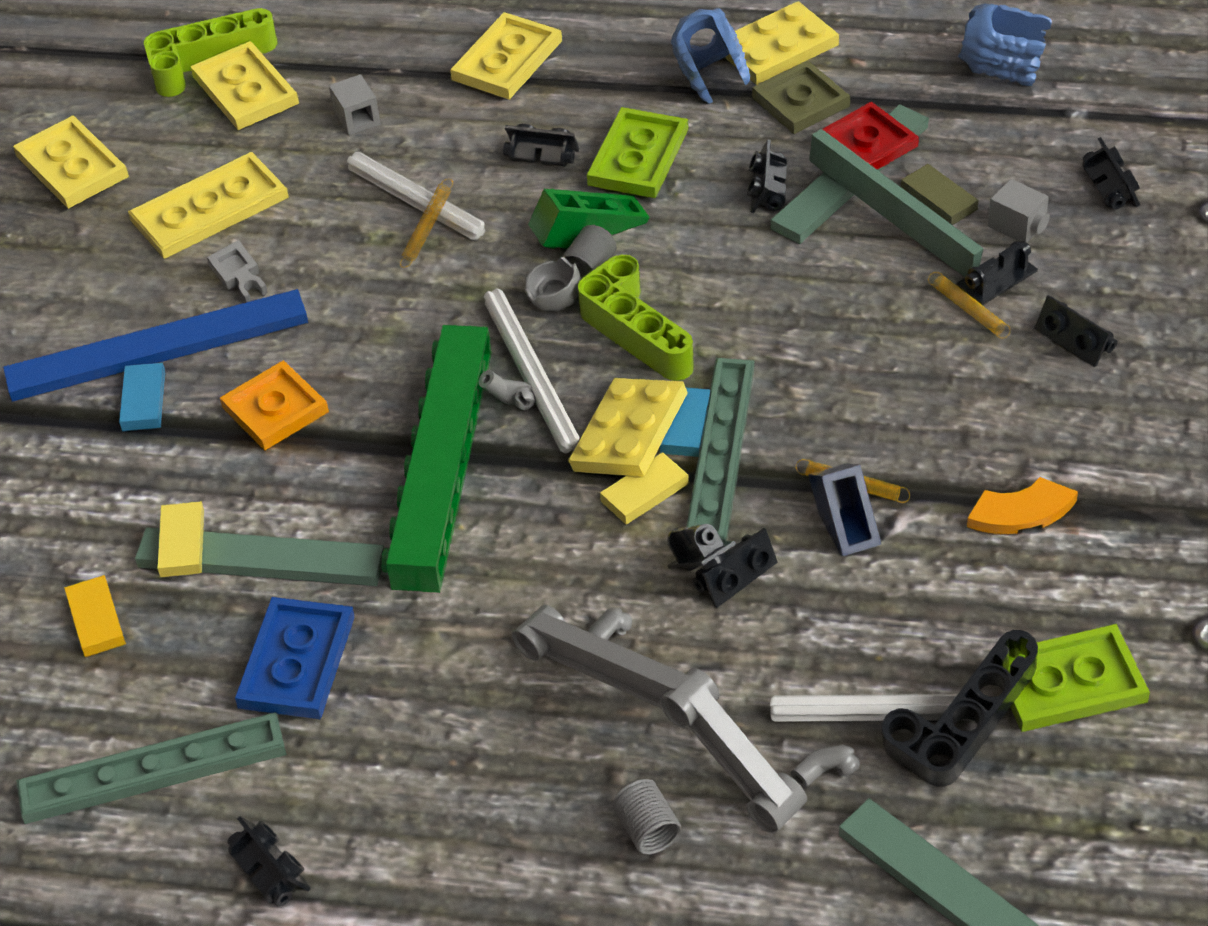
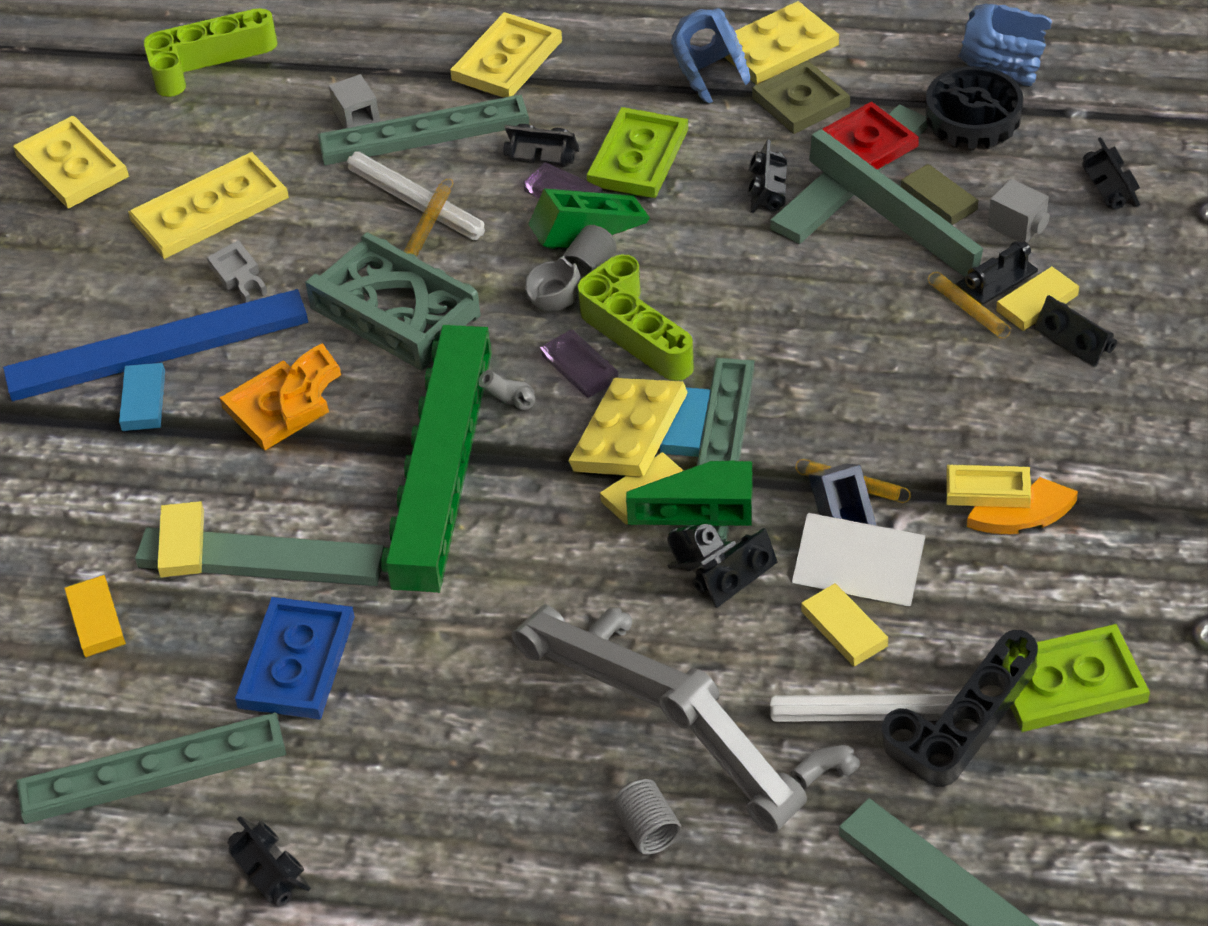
light yellow plate [190,41,299,130] -> none
white axle [484,288,579,453] -> none
none -> light orange tile [278,343,341,431]
none -> sand green fence [305,232,481,371]
none -> sand green tile [317,94,529,166]
none -> clear purple tile [523,162,602,198]
none -> clear purple tile [541,329,618,398]
none -> green slope [626,460,753,526]
none -> white sticker [792,513,925,606]
none -> light yellow tile [801,583,888,667]
none -> black gear [926,66,1024,151]
none -> light yellow tile [946,465,1031,508]
none -> light yellow tile [996,266,1079,331]

